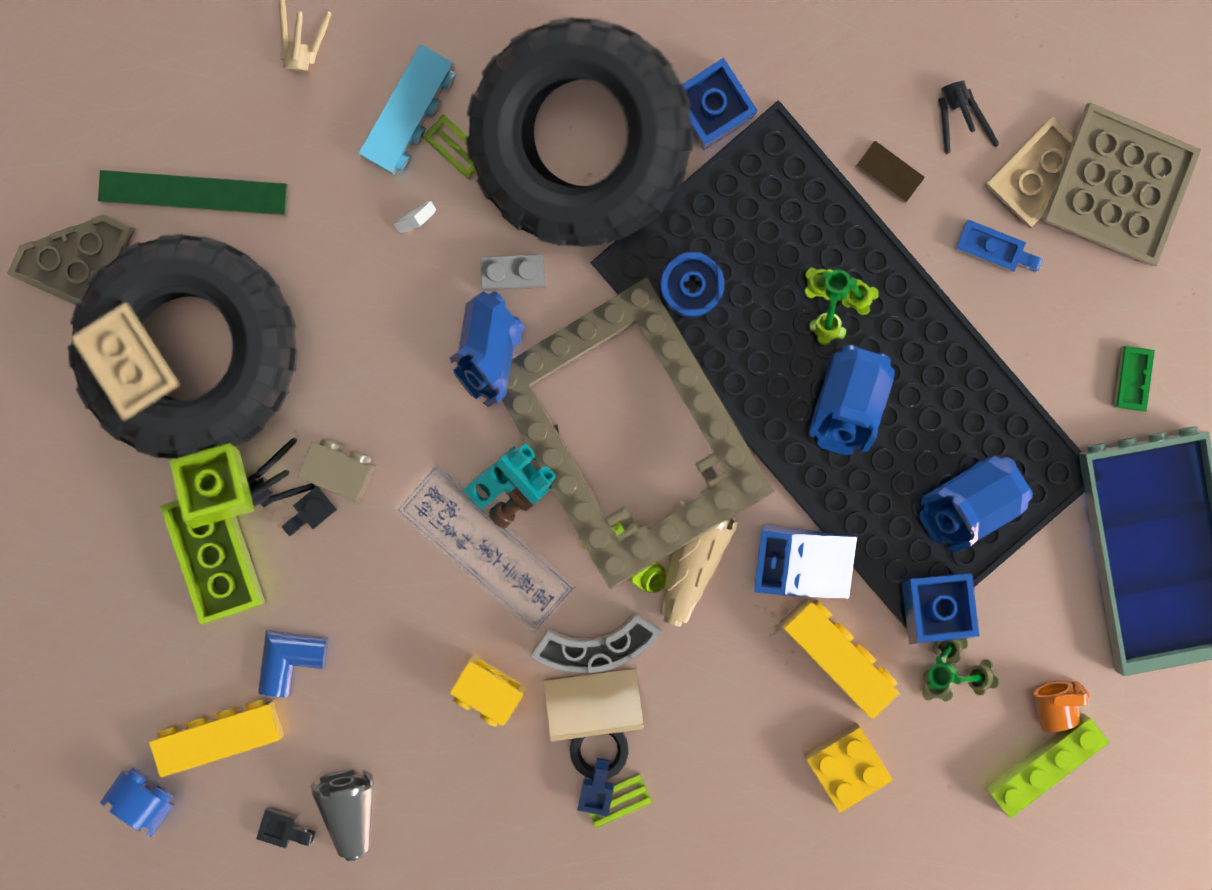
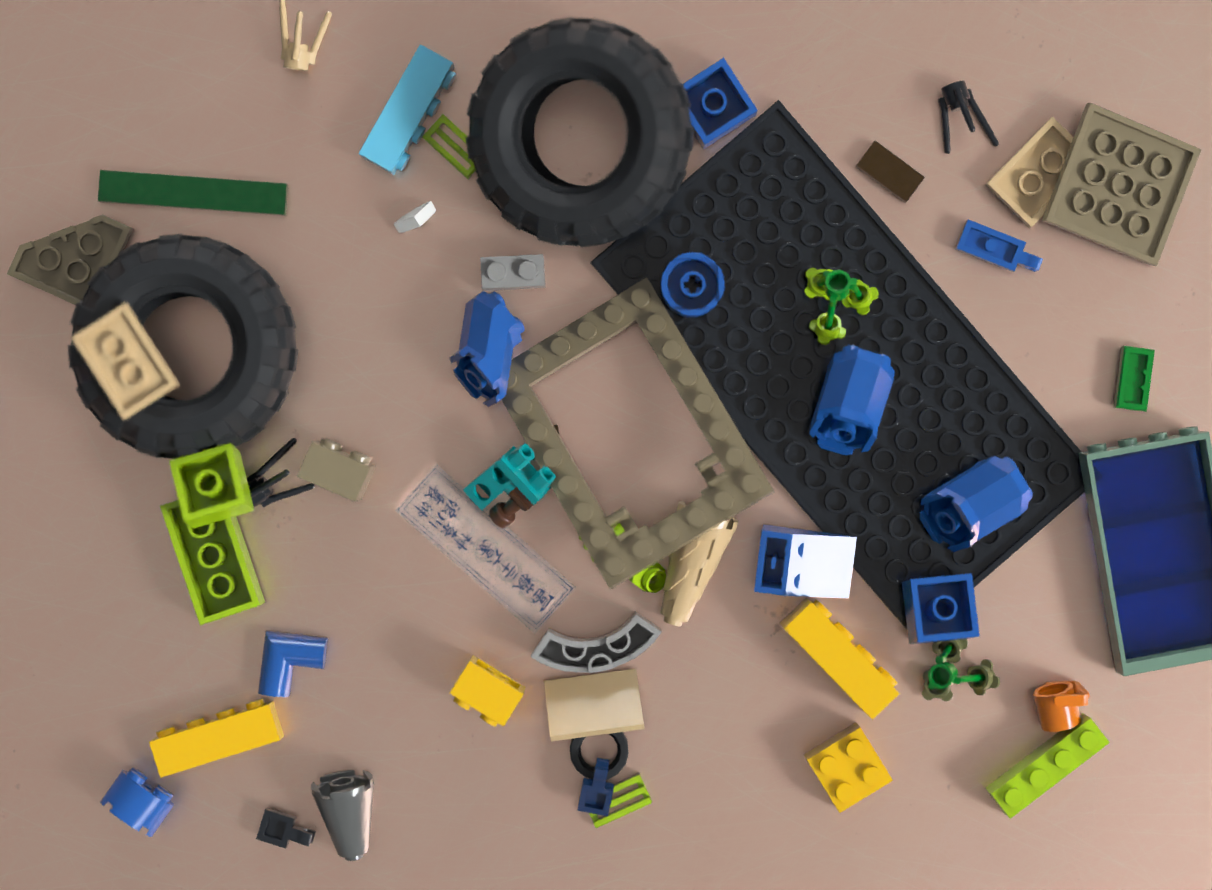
black plate [282,486,338,536] -> none

